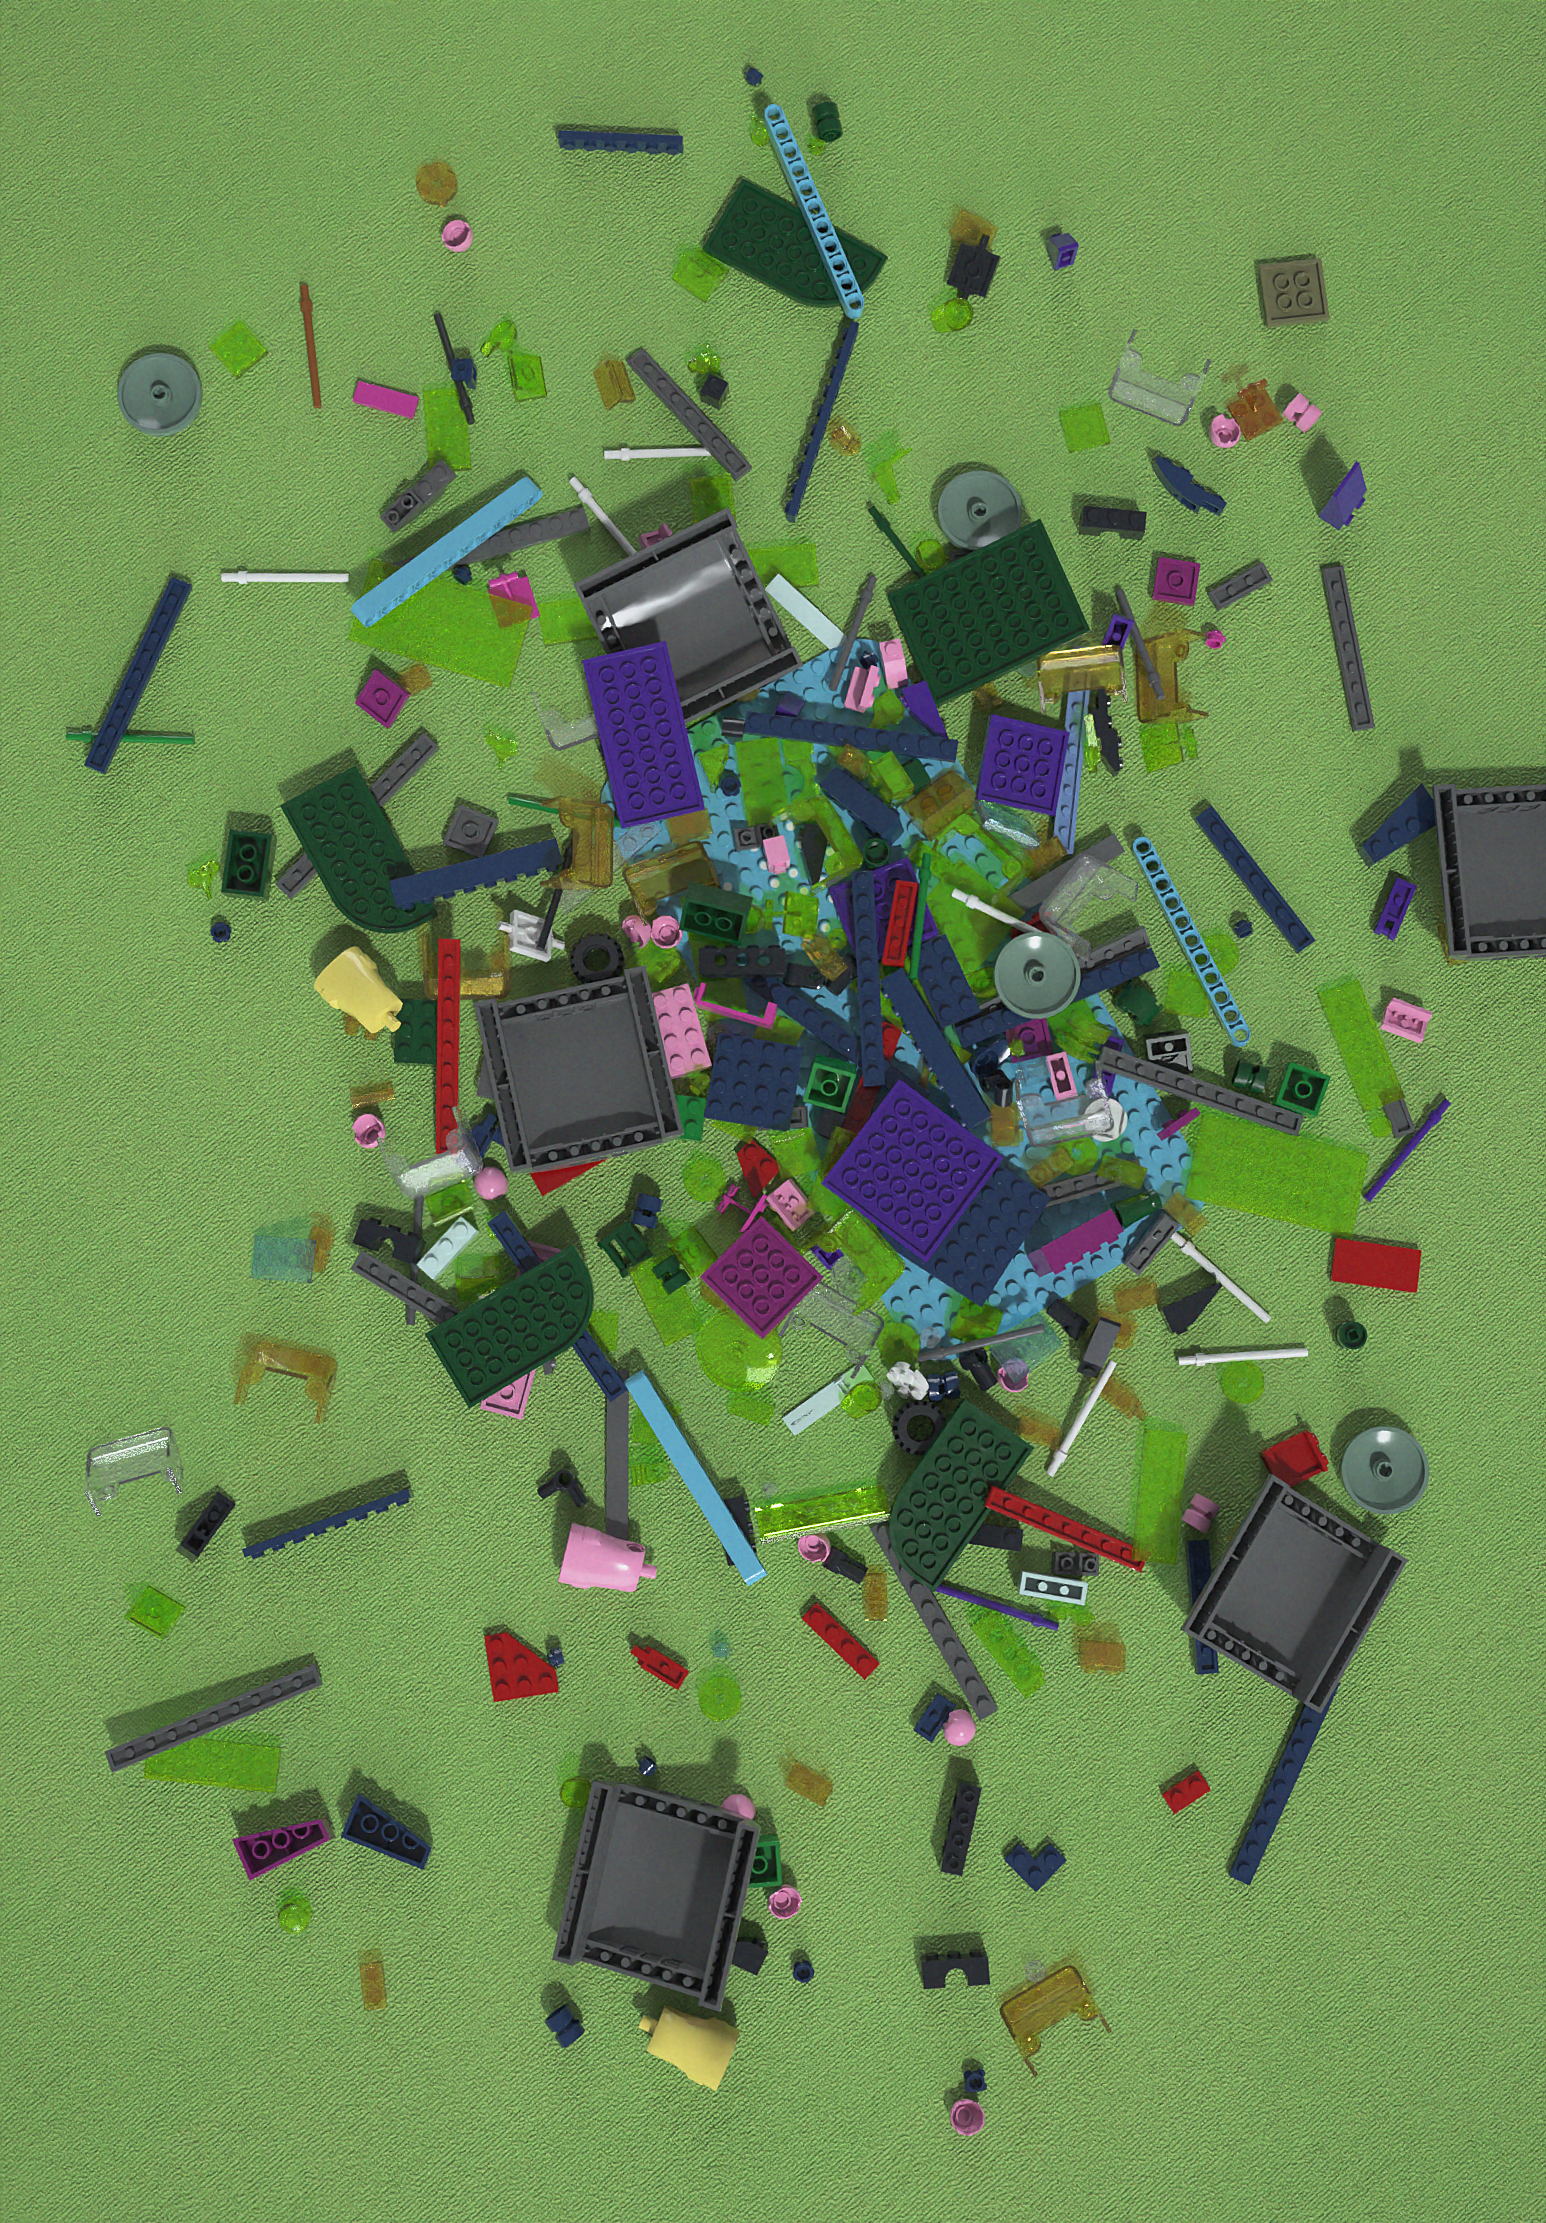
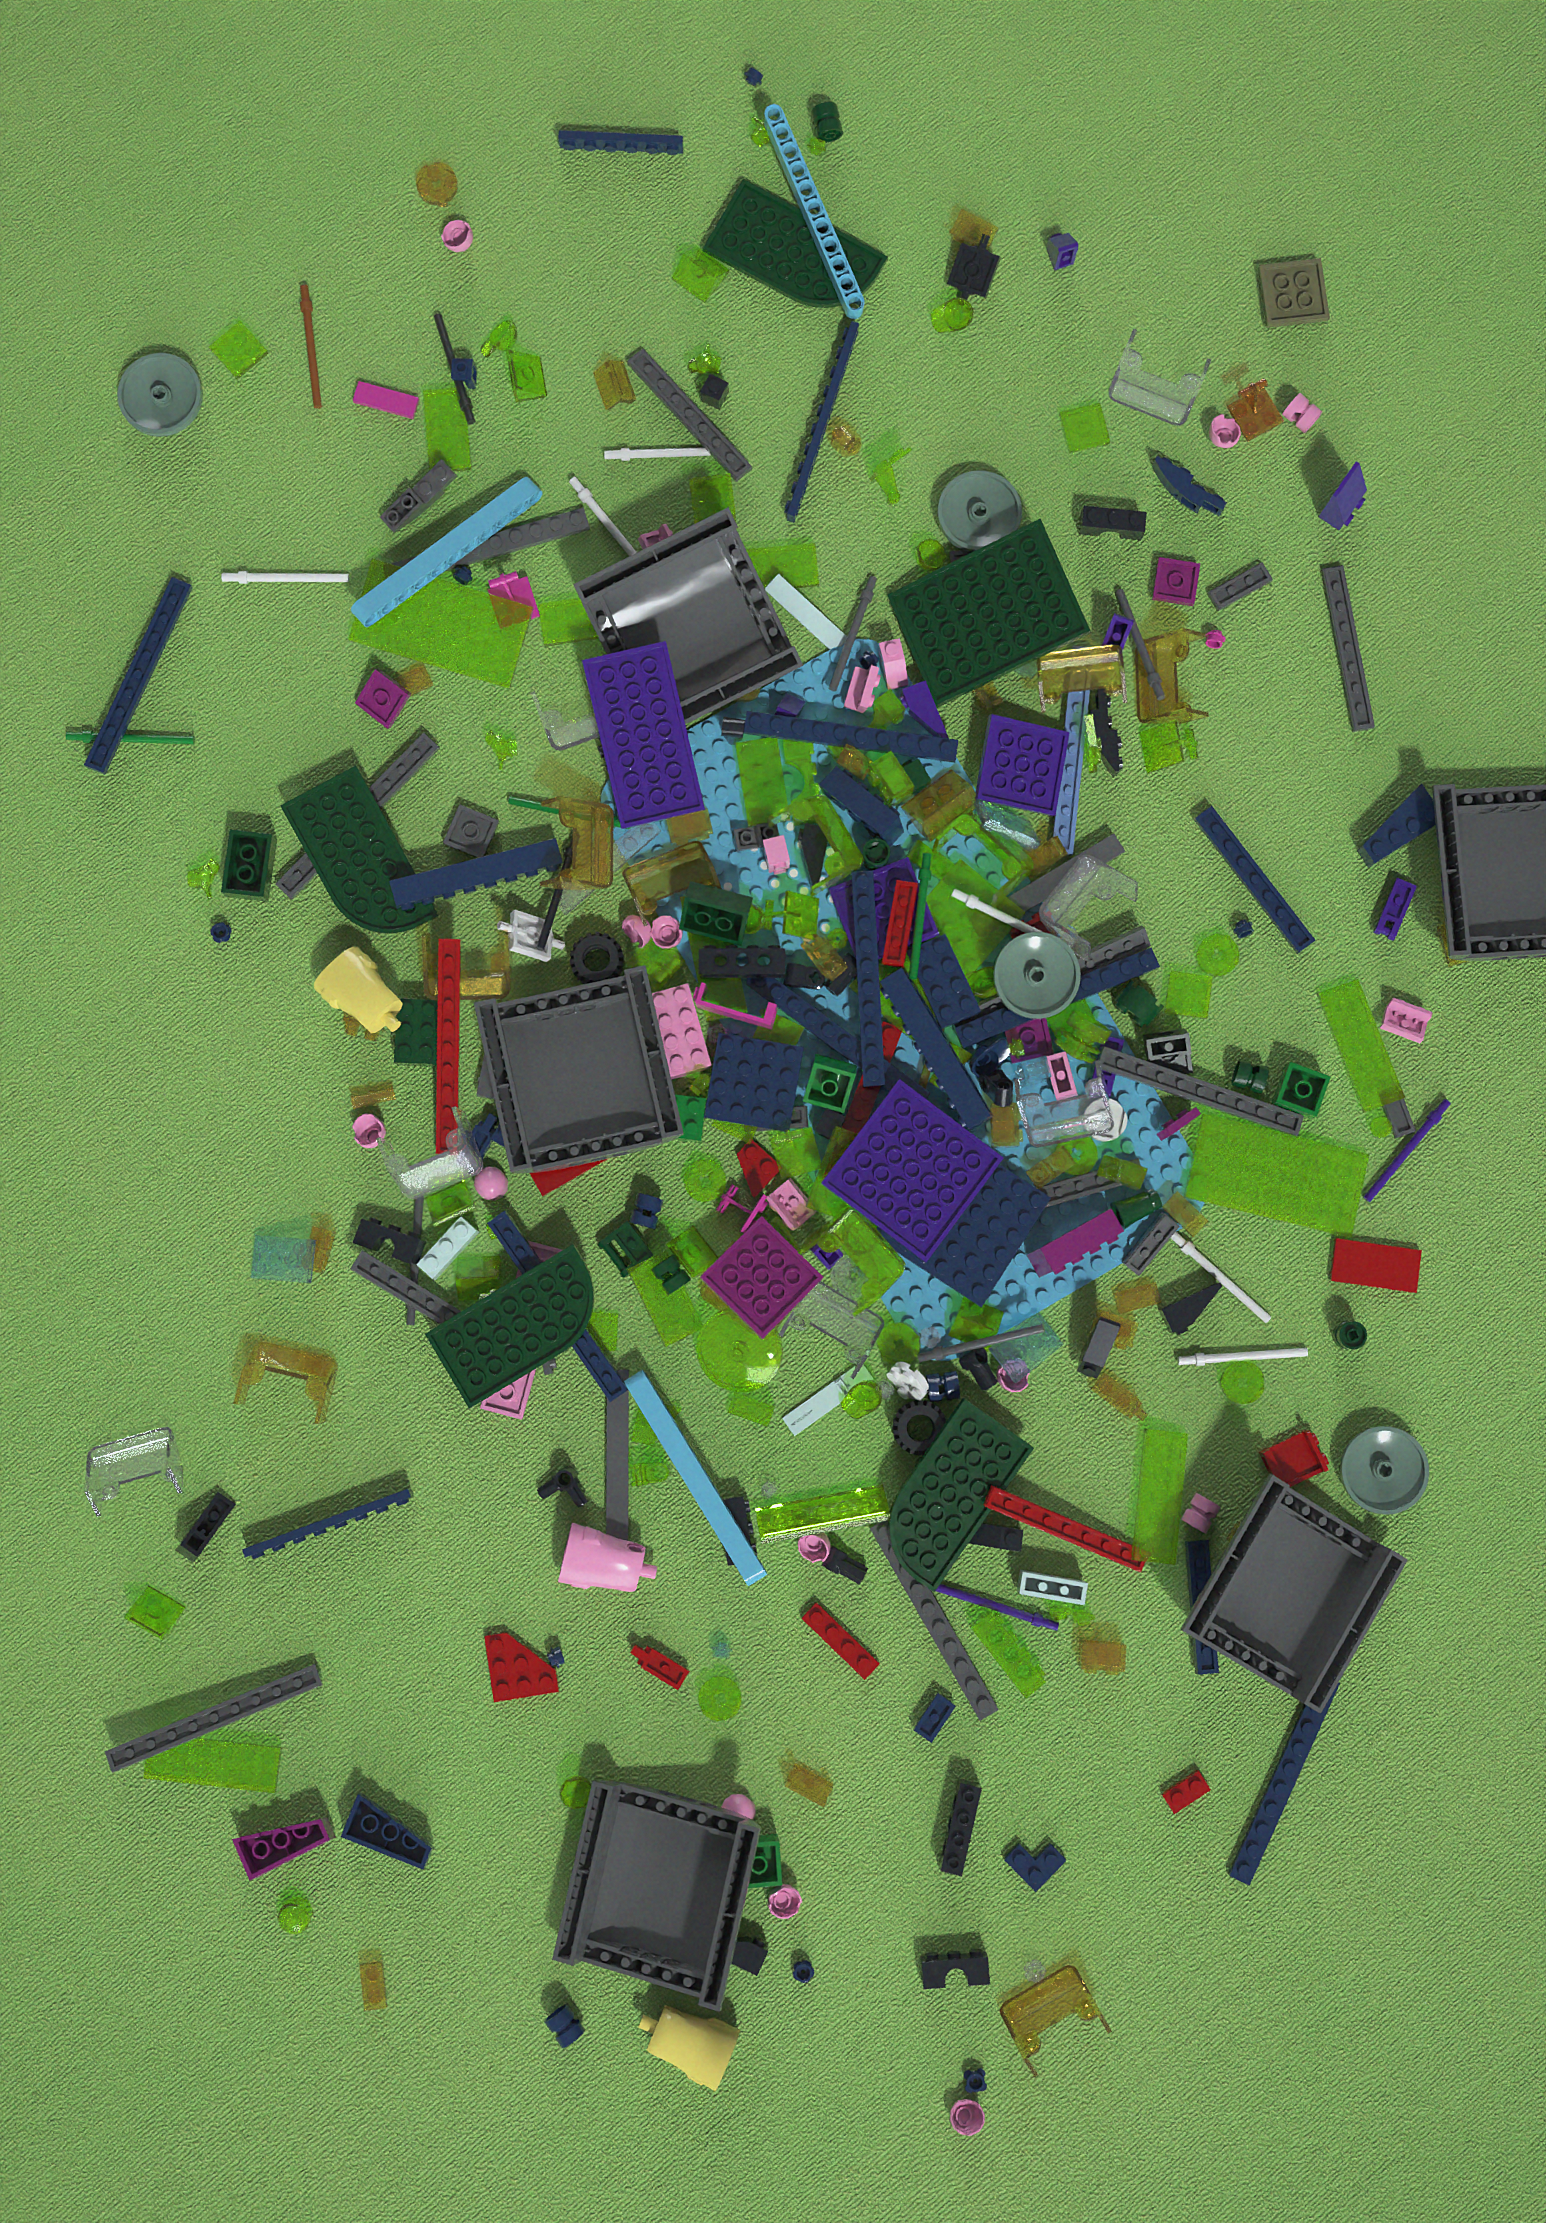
dark blue plate [638,1755,658,1776] -> none
clear neon green slope [698,743,730,793] -> none
dark blue plate [720,776,741,797] -> none
clear yellow slope [865,1573,888,1621] -> none
dark green bar [868,506,926,579] -> none
bright pink hair [943,1709,976,1746] -> none
clear yellow plate [1015,1415,1064,1451] -> none
black piece [1045,1298,1091,1341] -> none
white bar [1046,1359,1117,1477] -> none
dark grey slope [1051,1551,1099,1576] -> none
medium azure beam [1133,837,1251,1047] -> none

